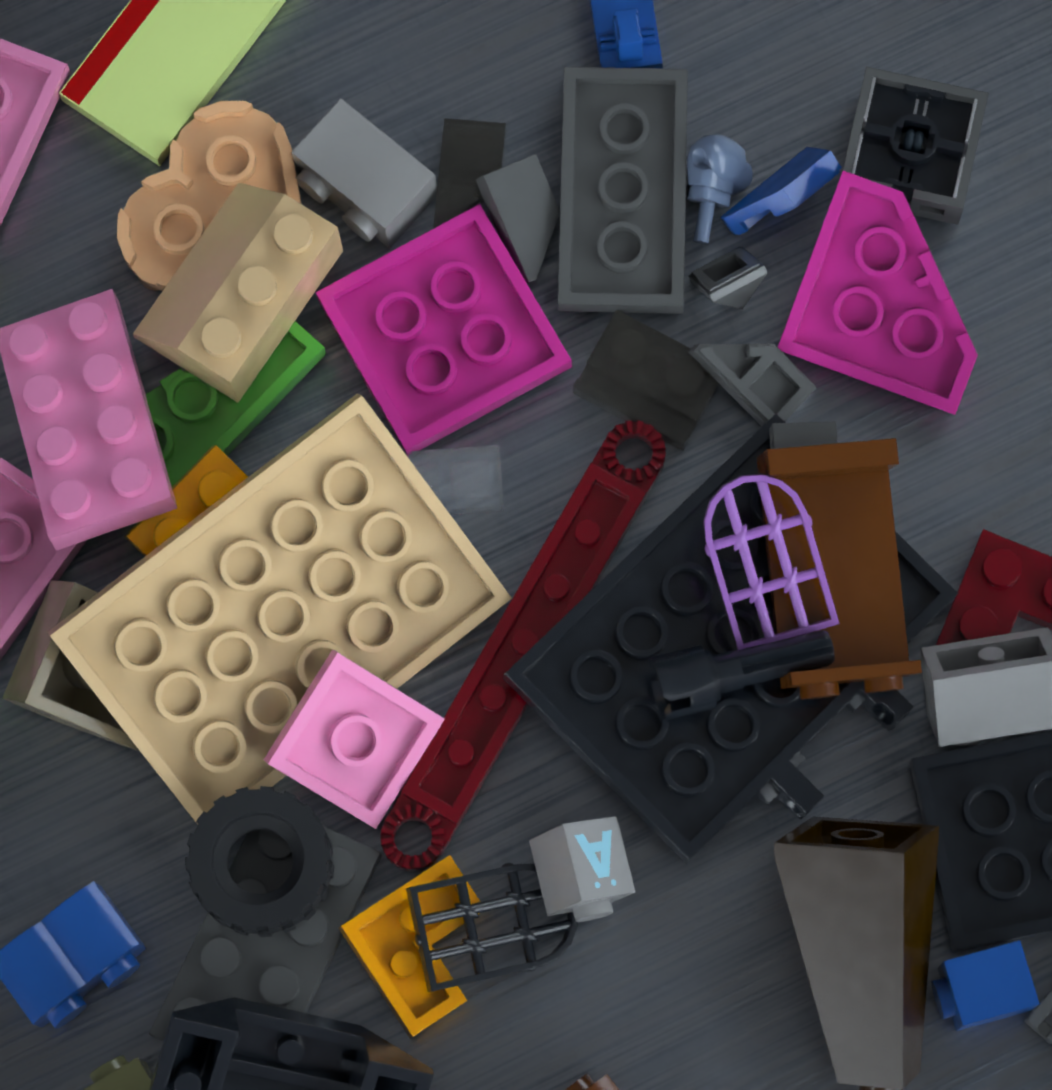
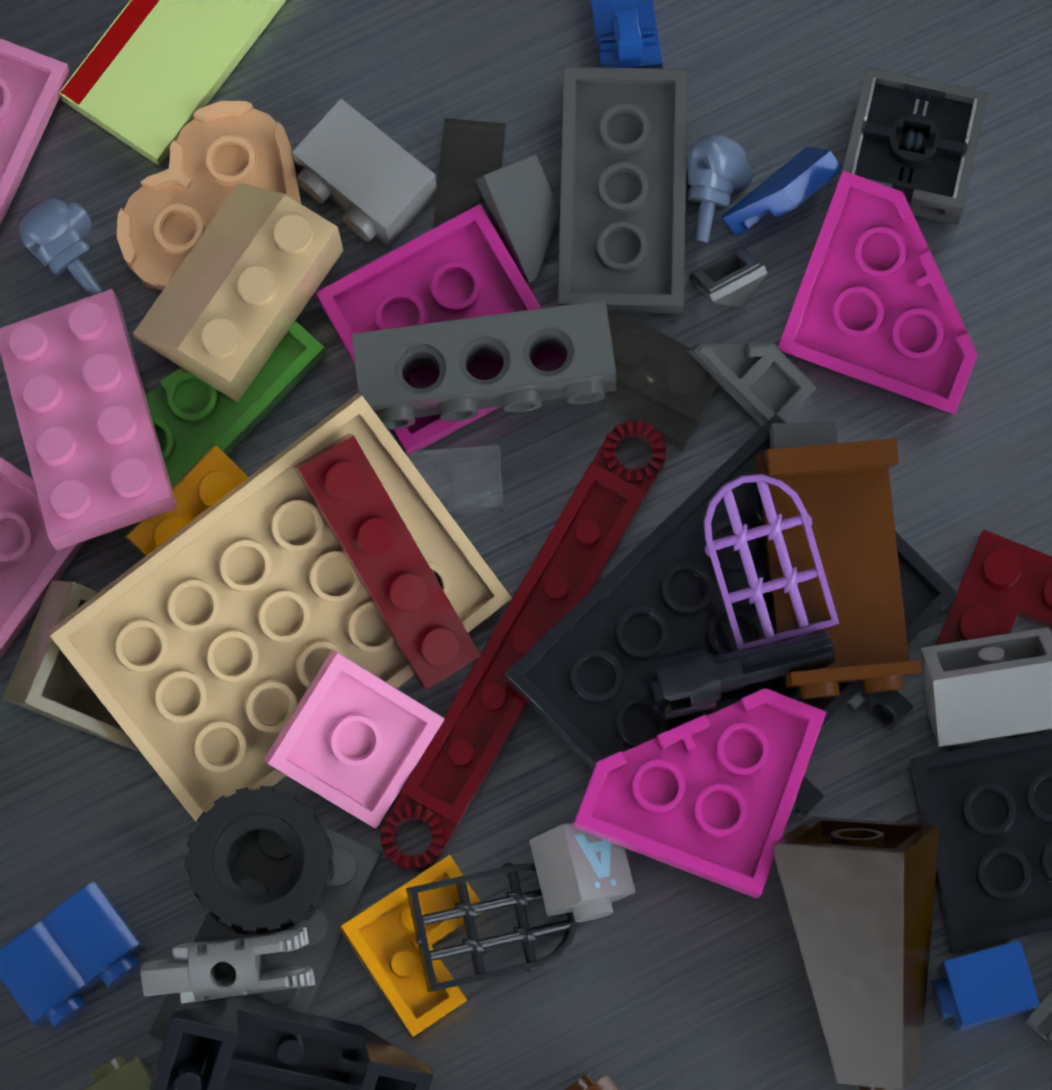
none -> sand blue piece [18,197,104,297]
none -> light grey hinge [140,927,315,1004]
none -> dark red plate [293,433,481,690]
none -> dark grey brick [351,300,616,430]
none -> dark pink plate [572,688,826,899]

